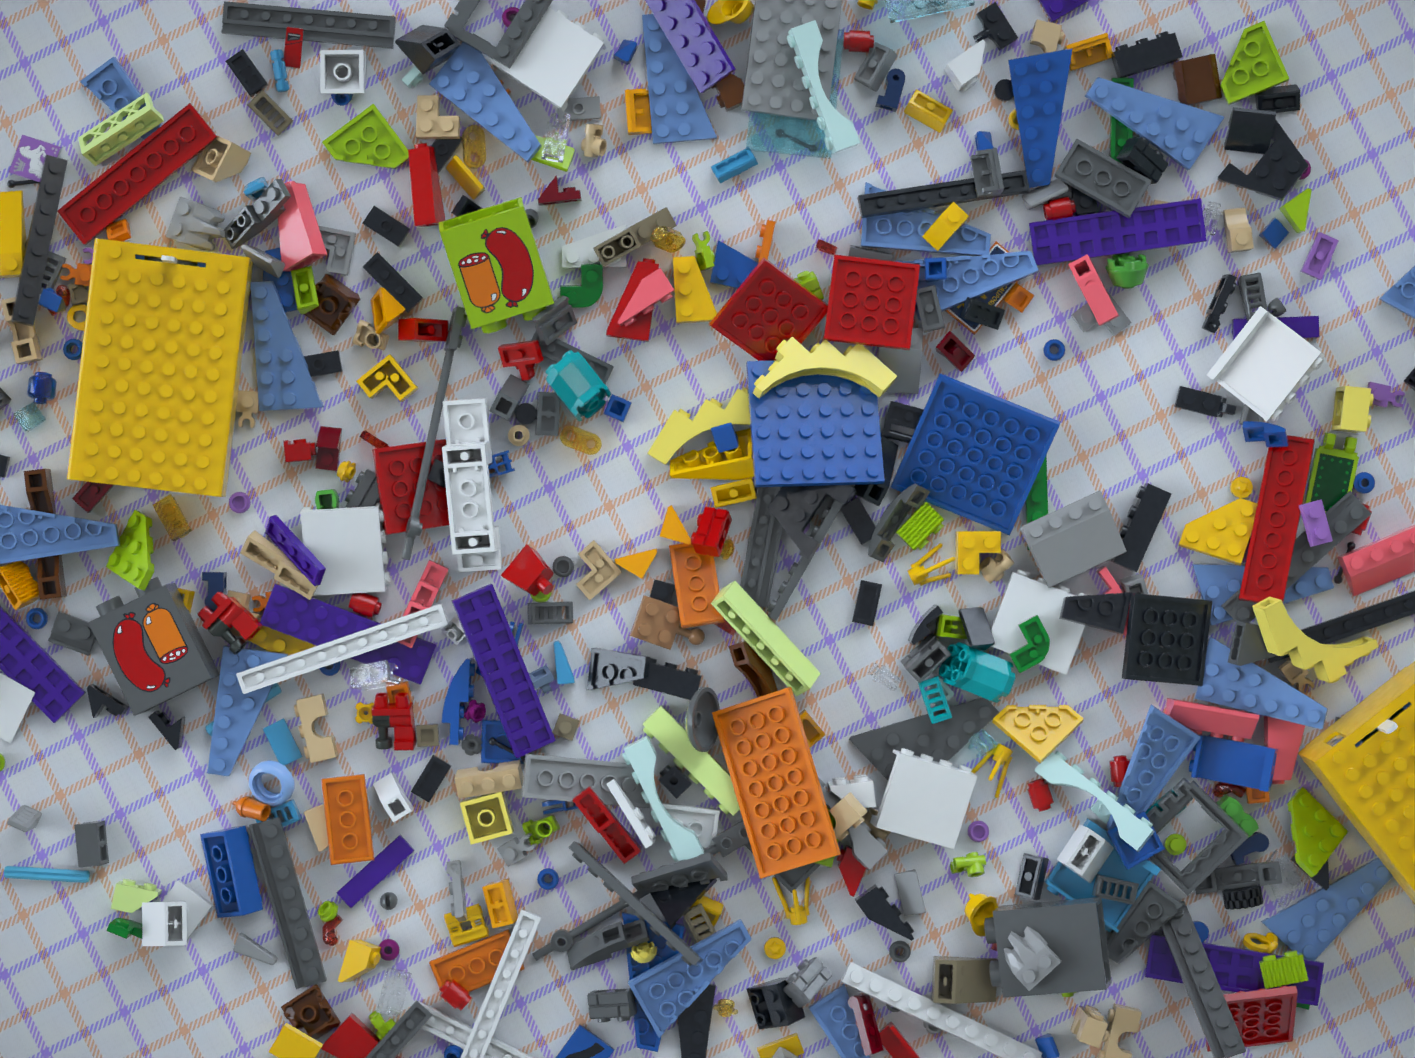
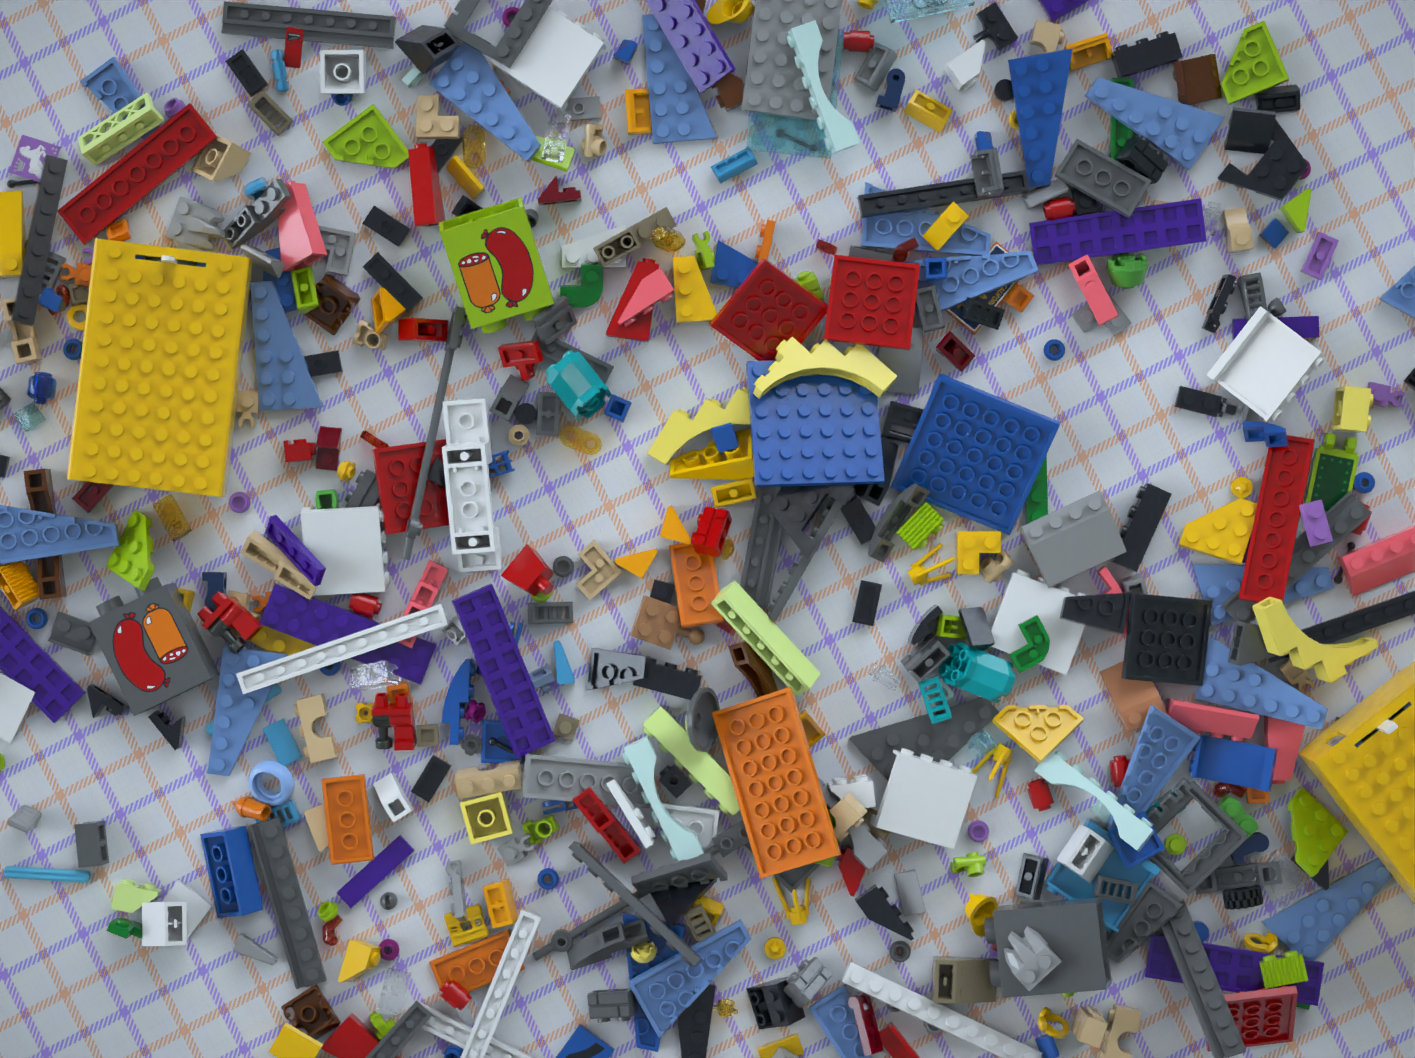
yellow brick [356,354,419,402] -> none
none -> medium lavender plate [164,98,185,118]
none -> clear red arm [893,237,919,263]
none -> yellow piece [1038,1007,1070,1038]
none -> nougat slope [1100,662,1168,732]

